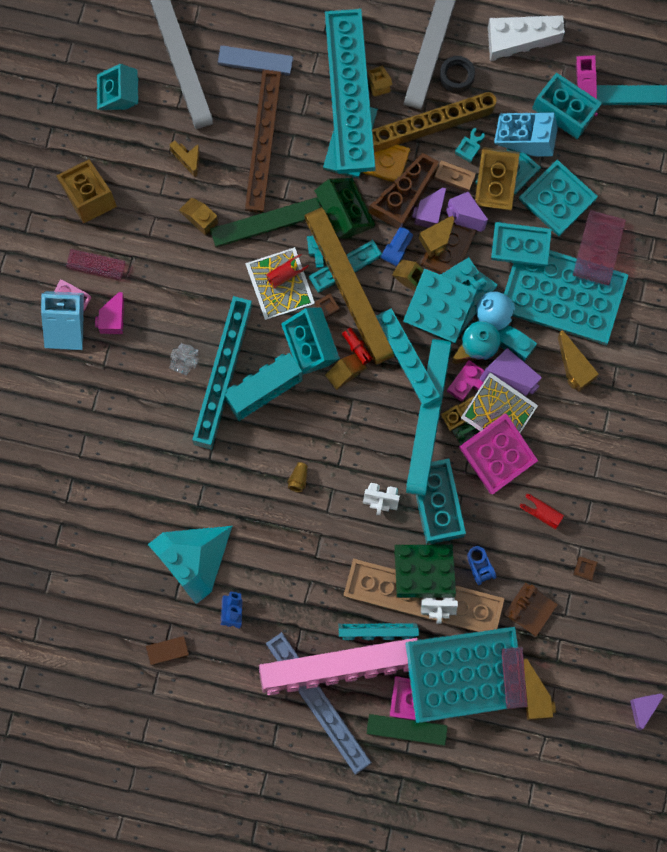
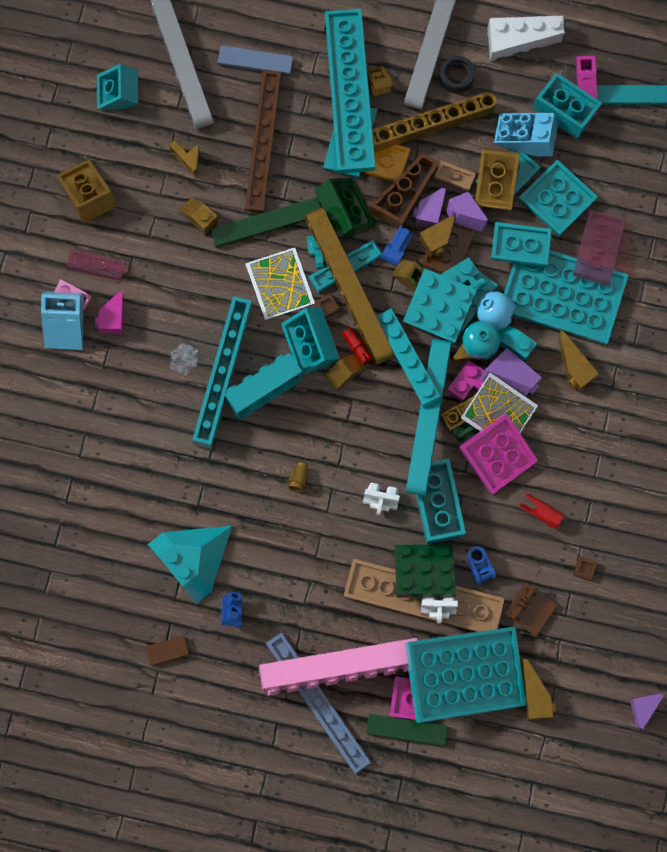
red piece [266,254,309,289] -> none
teal plate [338,623,419,640] -> none
teal plate [455,128,485,163] -> none
clear pink tile [502,647,528,709] -> none

